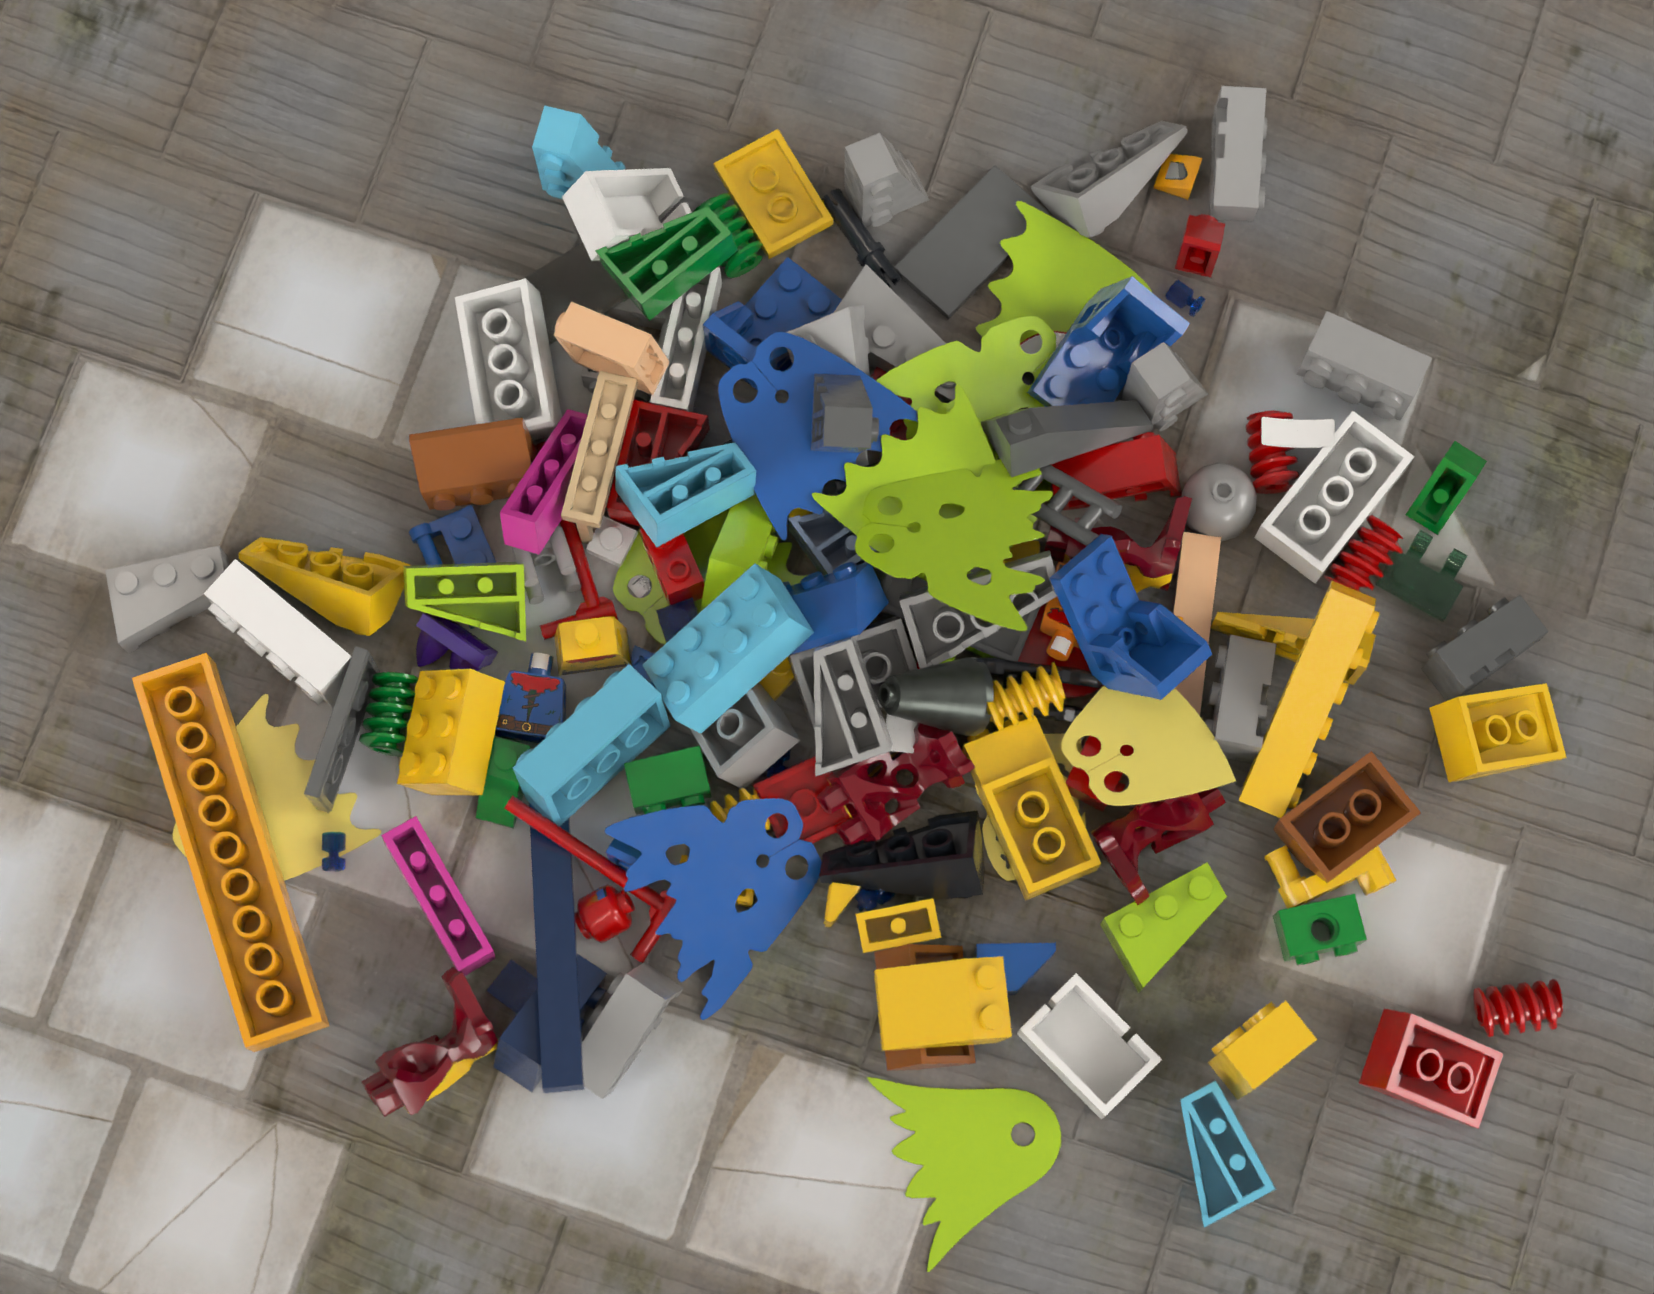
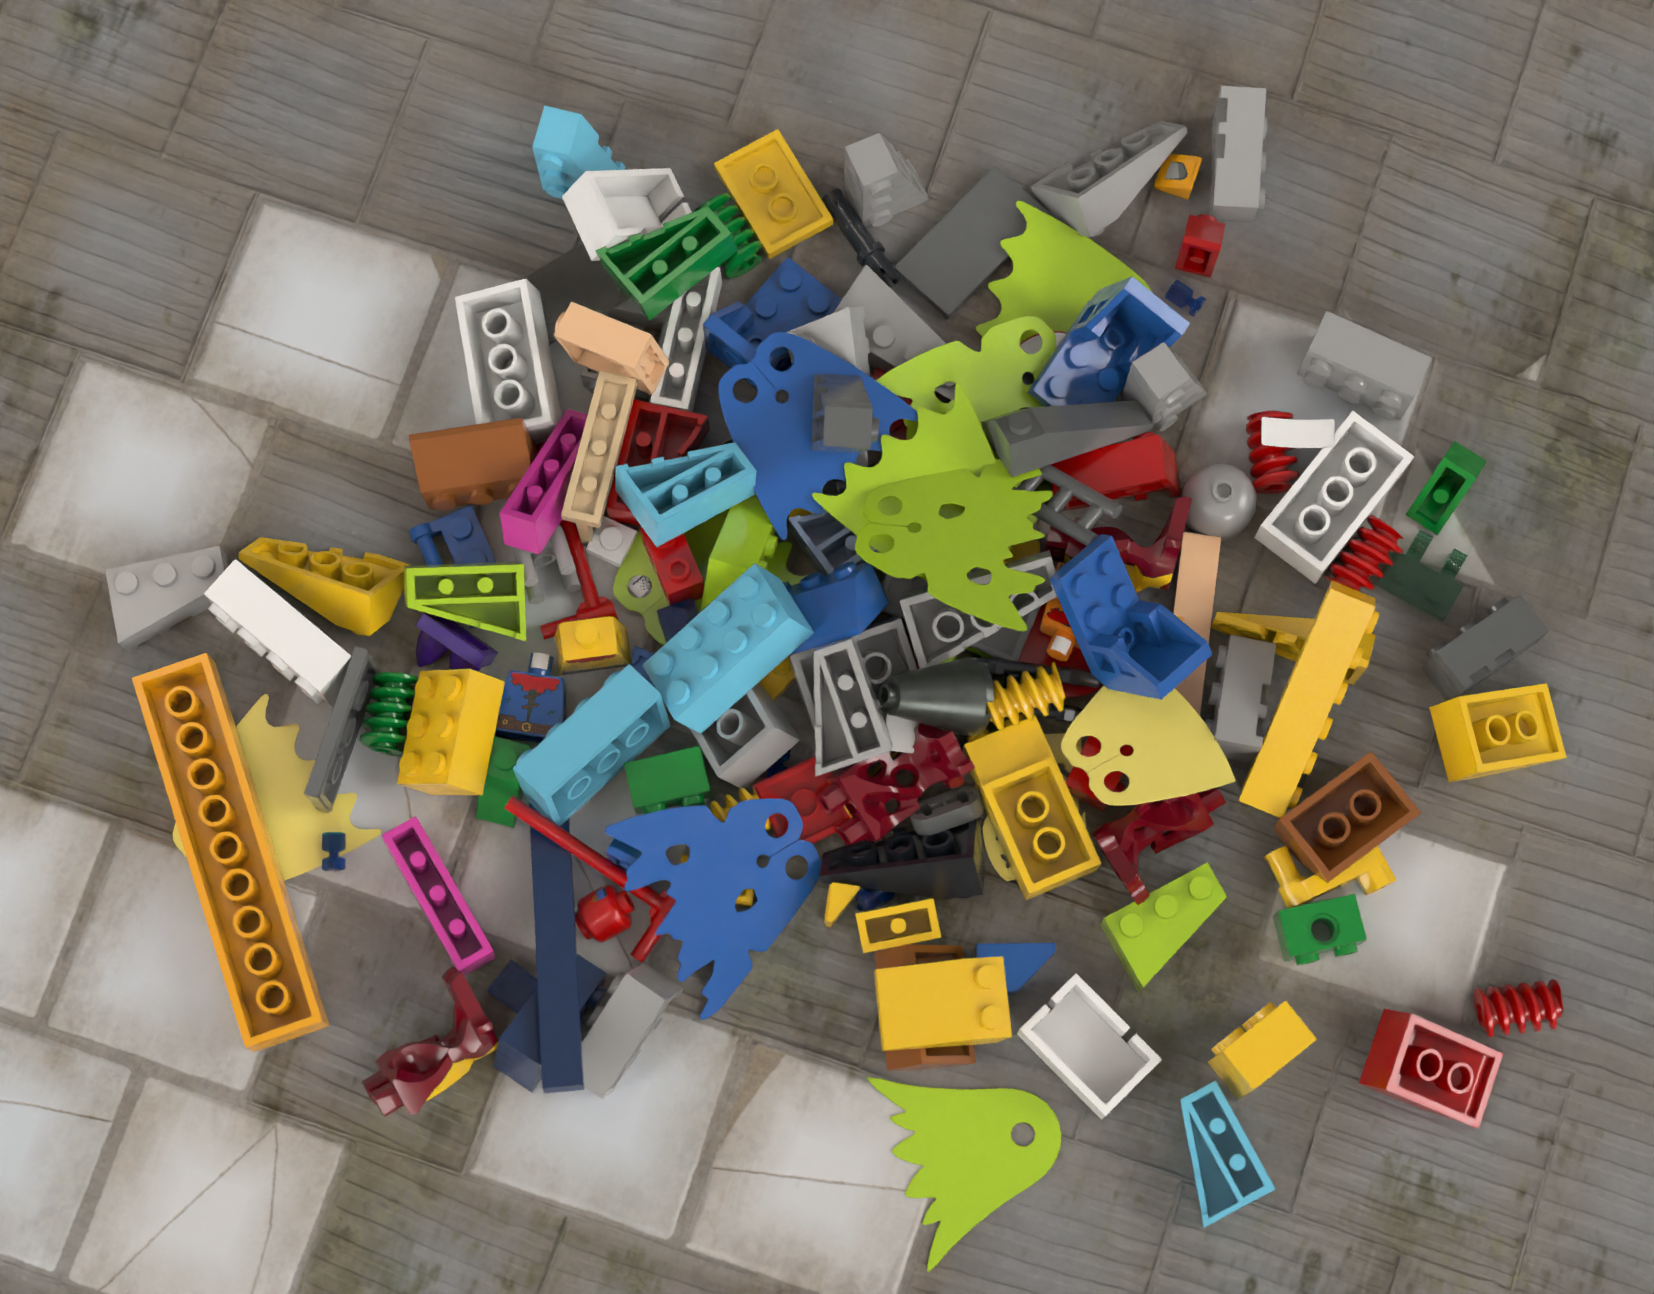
none -> dark grey beam [910,786,984,835]

